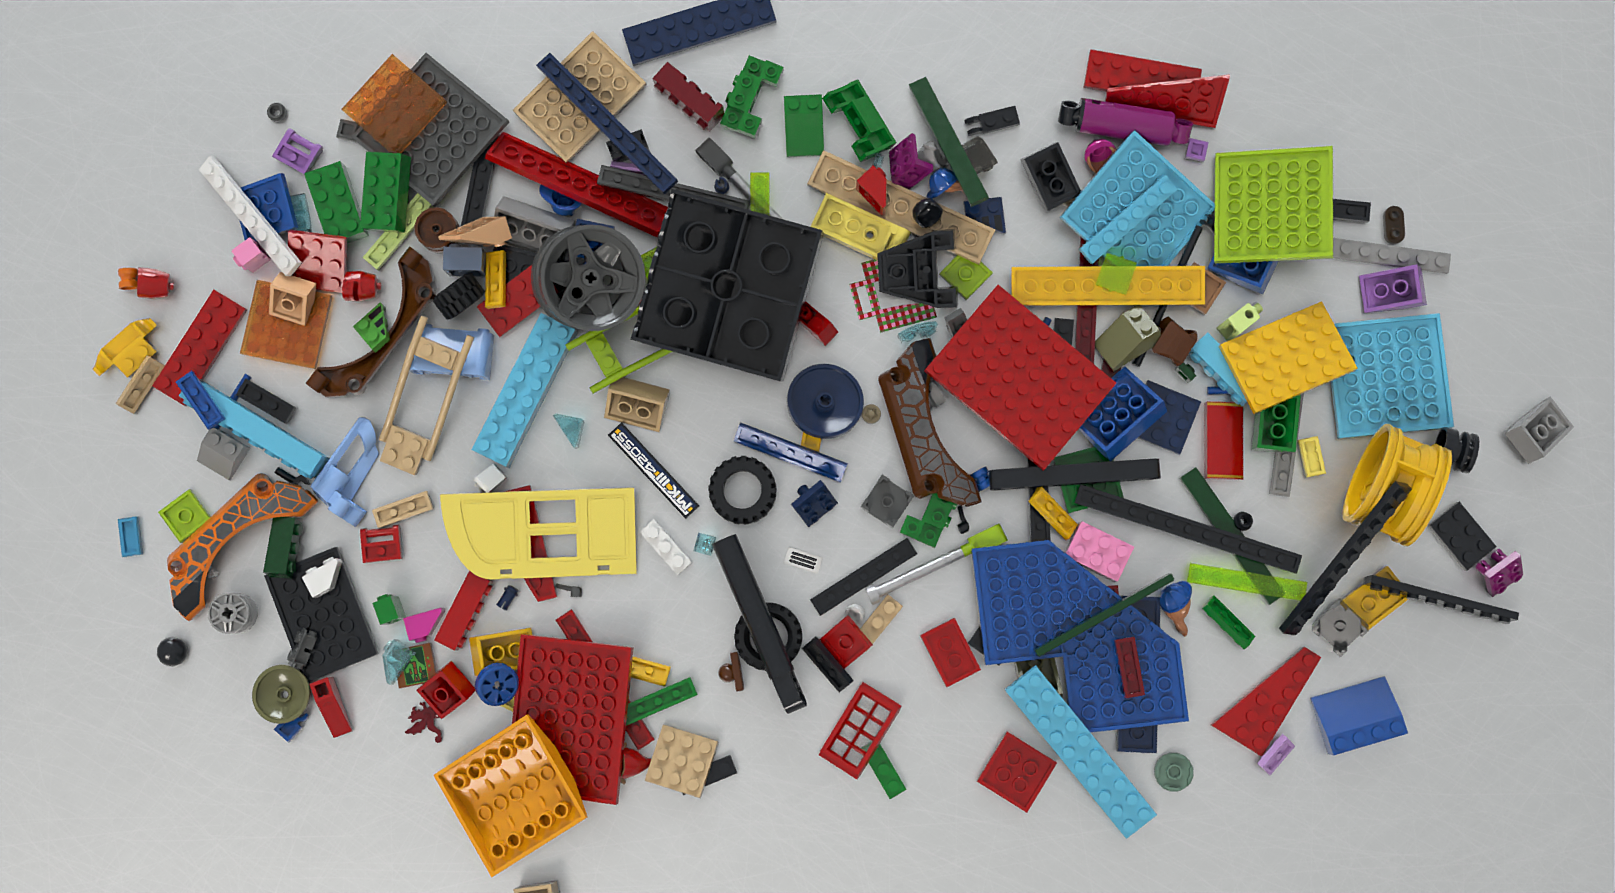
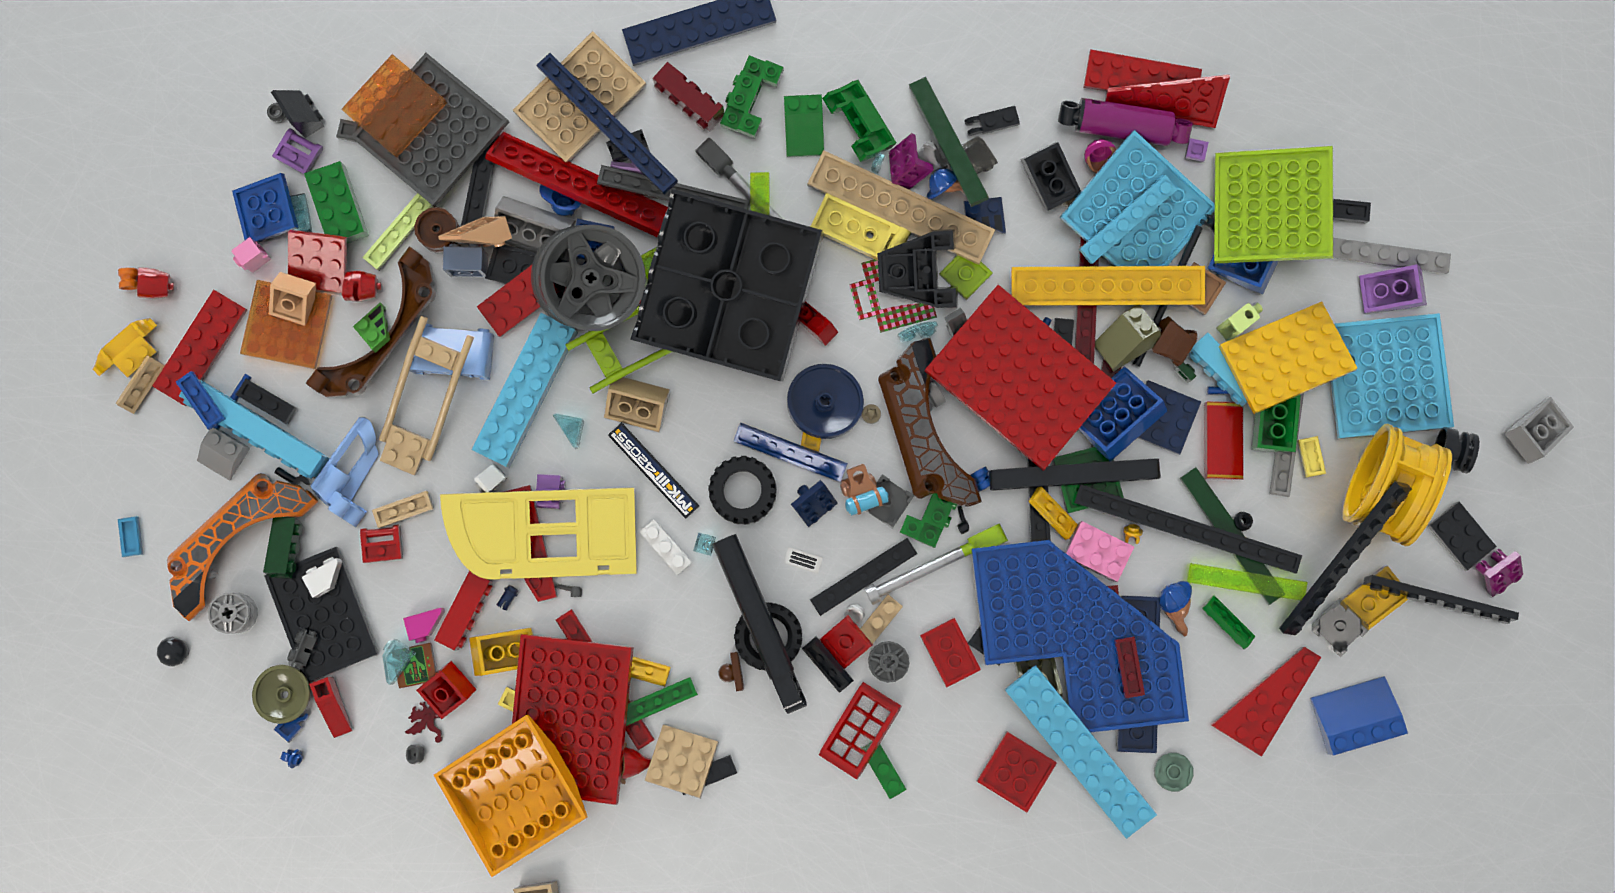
lime tile [158,489,211,543] -> none
white plate [199,156,302,277] -> none
green brick [360,152,411,233] -> none
green brick [372,594,406,625] -> none
black tyre [433,273,485,320] -> none
blue wheel [475,663,519,706] -> none
yellow tile [485,250,506,309] -> none
dark blue pin [714,177,729,194] -> none
red slope [856,165,887,217] -> none
black hair [912,198,943,228] -> none
dark green tile [1033,573,1174,657] -> none
clear neon green piece [1095,253,1137,295] -> none
lavender plate [1257,734,1295,775] -> none
dark brown plate [1383,206,1405,245] -> none
none -> black slope [271,90,324,138]
none -> blue plate [280,749,303,768]
none -> dark grey tile [406,744,424,764]
none -> medium lavender brick [536,474,566,509]
none -> nougat piece [840,464,889,516]
none -> dark grey wheel [868,641,910,683]
none -> yellow plate [1123,524,1143,544]

